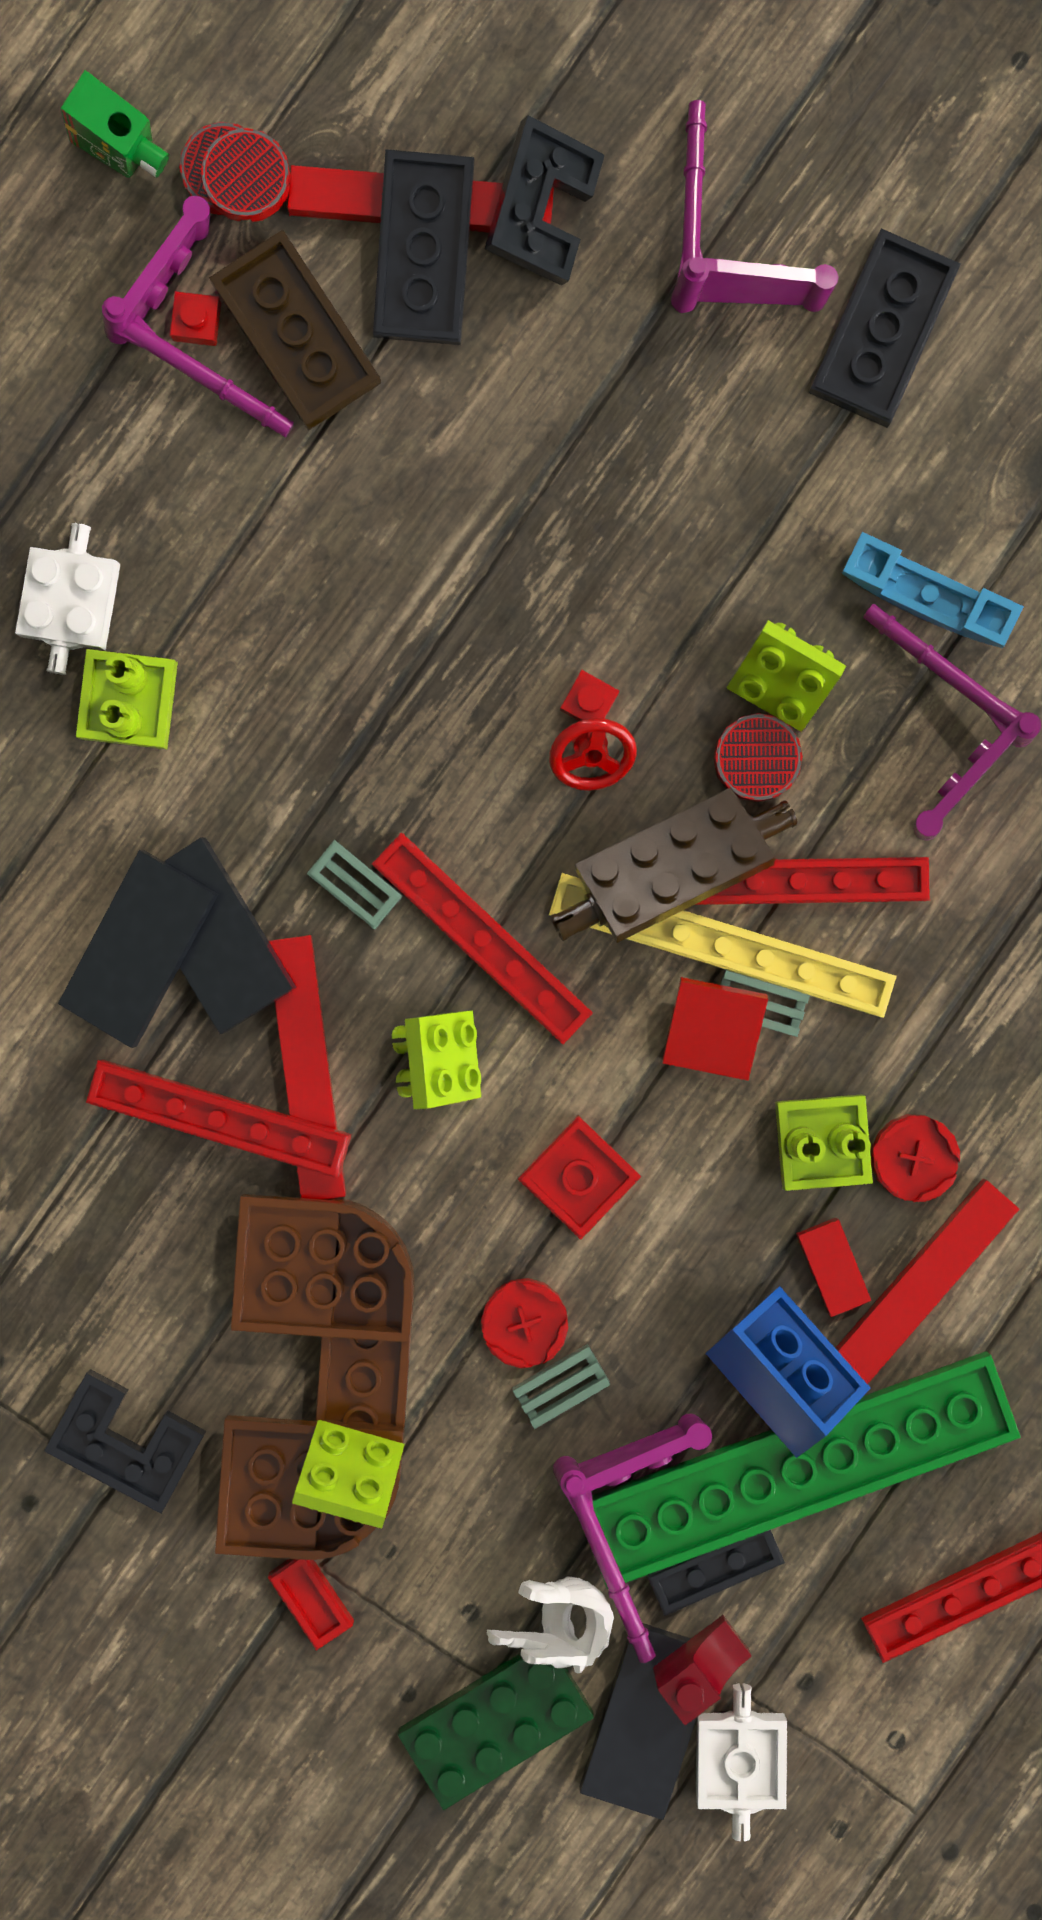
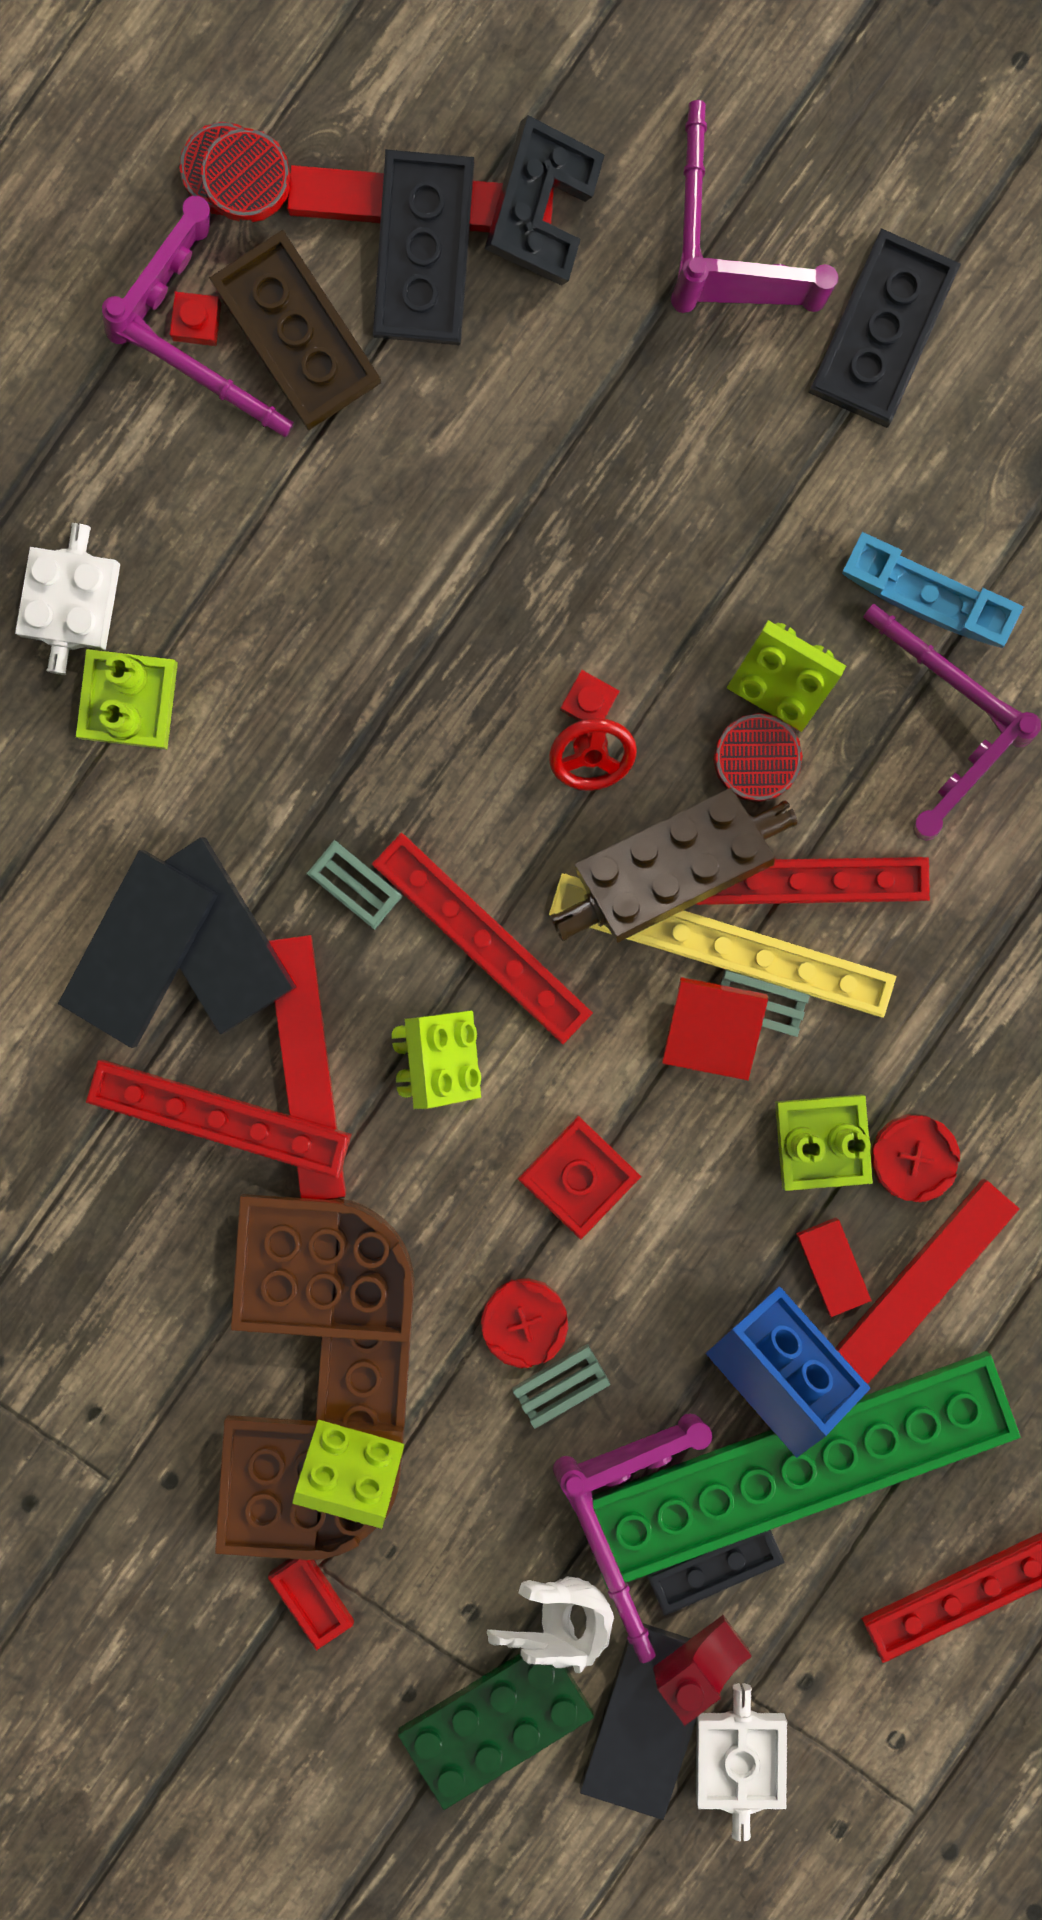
black plate [44,1369,206,1514] -> none
green torso [61,70,170,178] -> none

